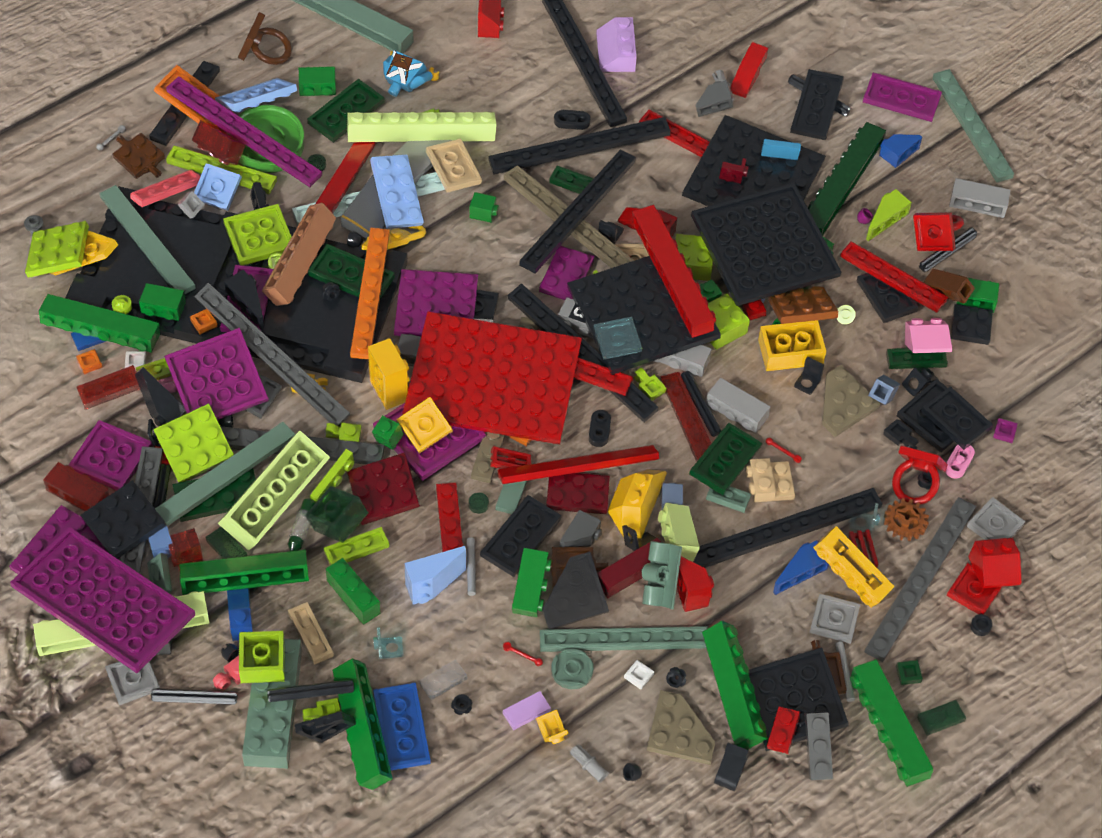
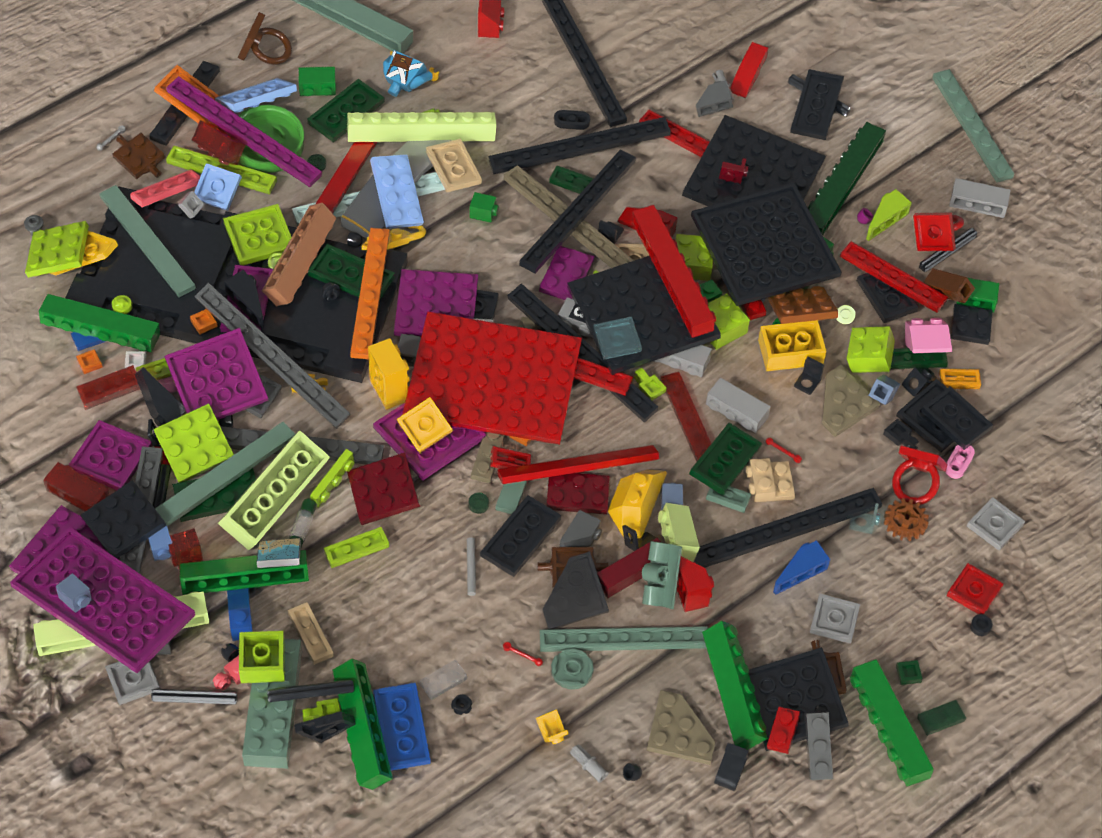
green brick [139,283,186,321] -> none
sand green plate [147,553,172,593] -> none
clear green tile [205,527,248,559] -> none
black plate [250,182,269,210] -> none
clear green brick [305,486,368,543] -> none
lime plate [326,423,361,442] -> none
green brick [326,558,381,625] -> none
green brick [372,415,404,450] -> none
clear light blue bracket [373,627,403,659] -> none
light blue slope [404,546,466,605] -> none
red plate [436,483,463,552] -> none
lavender tile [503,691,551,730] -> none
green brick [512,548,552,617] -> none
black plate [589,410,611,447] -> none
lavender slope [596,17,636,72] -> none
white tile [624,660,654,690] -> none
black plate [666,667,687,688] -> none
black axle [681,371,721,437] -> none
dark azure tile [761,139,801,160] -> none
yellow brick [813,526,894,608] -> none
light grey bar [835,641,855,702] -> none
red tile [848,529,879,568] -> none
magenta plate [863,72,942,122] -> none
dark grey plate [865,497,976,662] -> none
blue slope [879,134,922,168] -> none
black plate [917,472,932,489] -> none
red slope [968,537,1022,589] -> none
magenta plate [993,418,1018,443] -> none
none -> sand blue brick [56,573,92,613]
none -> tile [257,538,301,568]
none -> lime brick [847,326,895,373]
none -> light orange tile [939,369,981,389]

